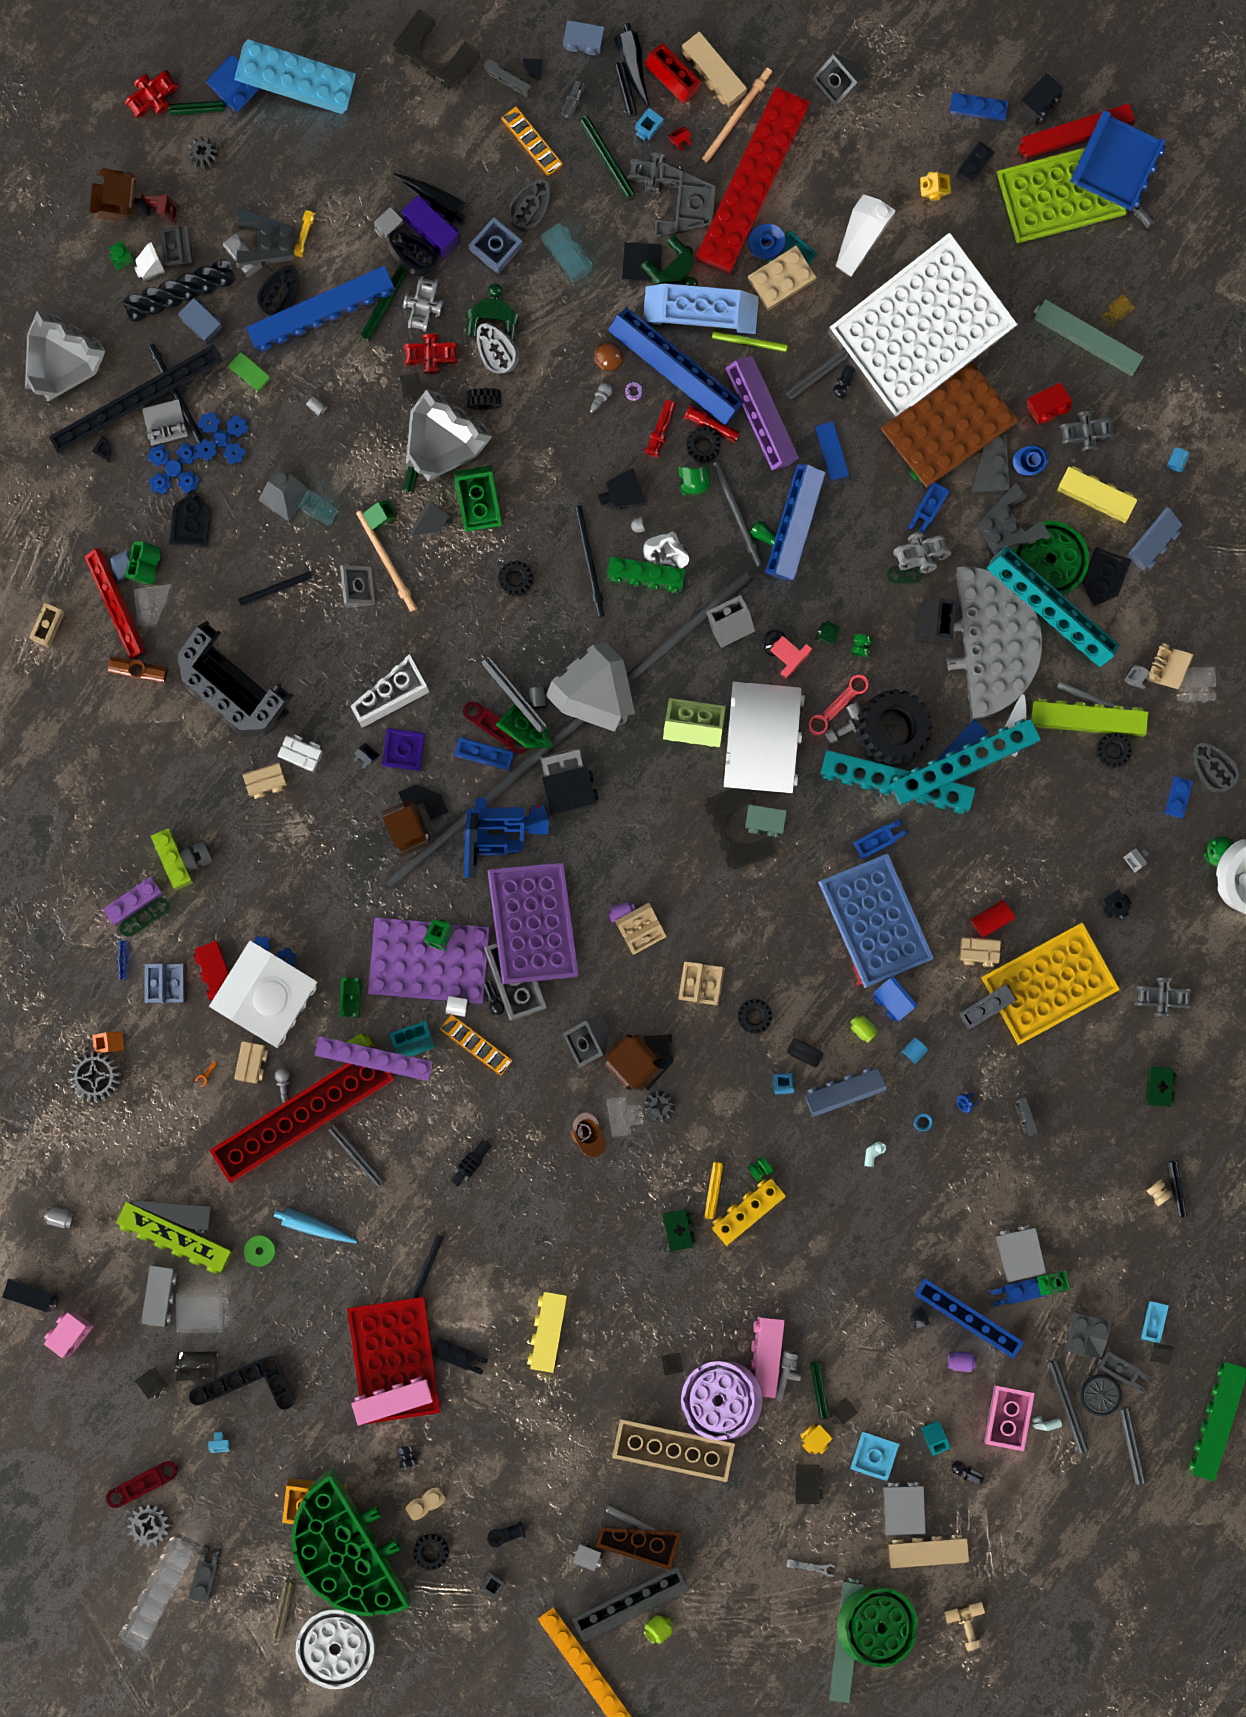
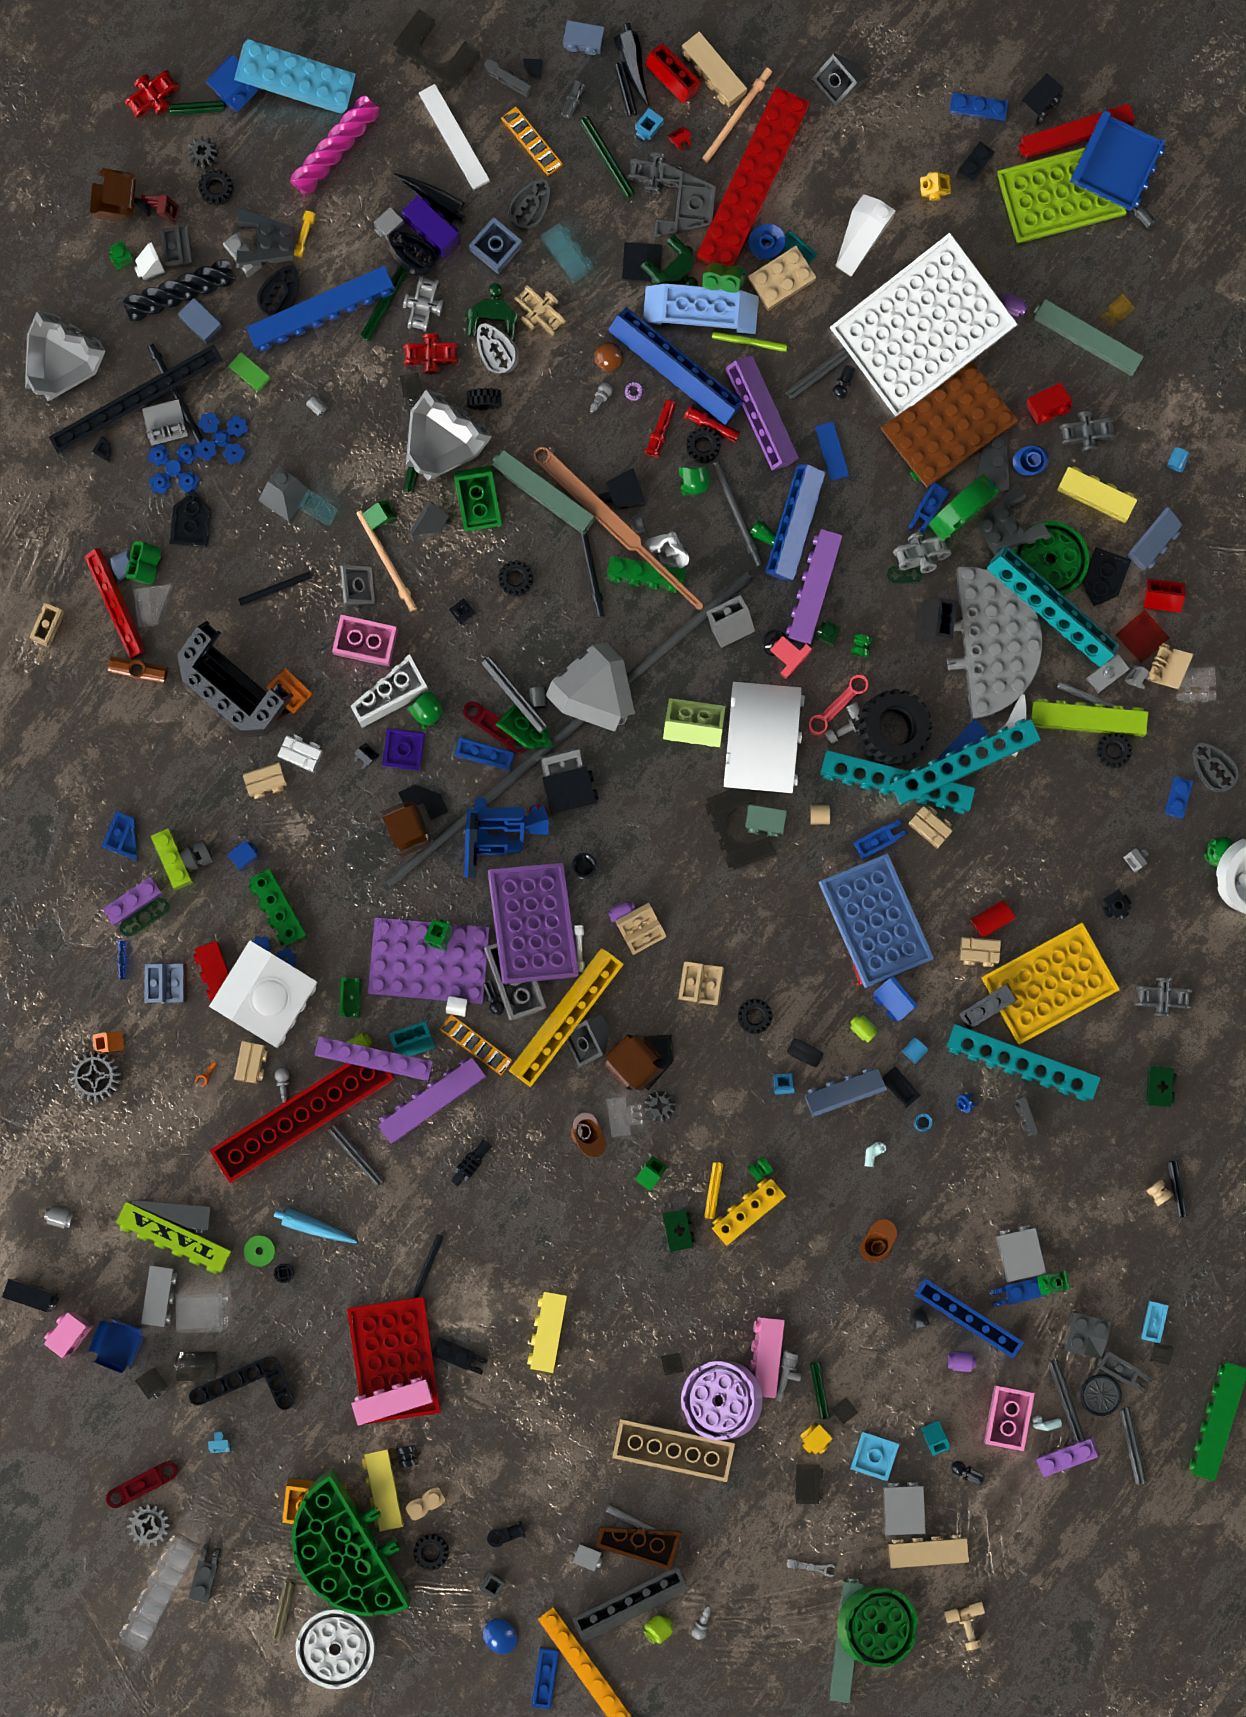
none -> blue piece [88,1317,145,1373]
none -> blue wing [101,811,137,861]
none -> black tyre [198,169,234,206]
none -> blue brick [227,840,259,871]
none -> green brick [248,869,307,948]
none -> orange plate [266,668,313,714]
none -> black wheel [274,1264,295,1283]
none -> dark pink piece [290,95,380,196]
none -> bright pink brick [332,615,398,667]
none -> light yellow brick [362,1449,404,1532]
none -> medium lavender brick [378,1057,486,1144]
none -> green helmet [407,691,443,730]
none -> white tile [419,84,490,191]
none -> black tile [449,598,476,625]
none -> blue hat [483,1619,517,1654]
none -> sand green brick [492,450,596,535]
none -> yellow brick [508,948,624,1088]
none -> tan axle [513,285,566,336]
none -> blue tile [531,1647,559,1709]
none -> nougat piece [534,447,704,610]
none -> black wheel [572,853,597,880]
none -> white bar [572,925,585,972]
none -> green brick [635,1156,668,1191]
none -> light grey bar [692,1606,711,1640]
none -> green brick [702,263,745,293]
none -> medium lavender brick [786,529,843,647]
none -> tan brick [810,805,830,825]
none -> dark orange piece [860,1219,897,1262]
none -> black tile [882,1066,921,1108]
none -> tan brick [908,806,953,849]
none -> green brick [928,473,1000,542]
none -> teal brick [946,1024,1100,1102]
none -> medium lavender brick [1001,293,1028,317]
none -> medium lavender brick [1036,1436,1100,1477]
none -> light grey piece [1087,654,1130,694]
none -> clear red tile [1116,610,1170,664]
none -> red brick [1143,578,1185,613]

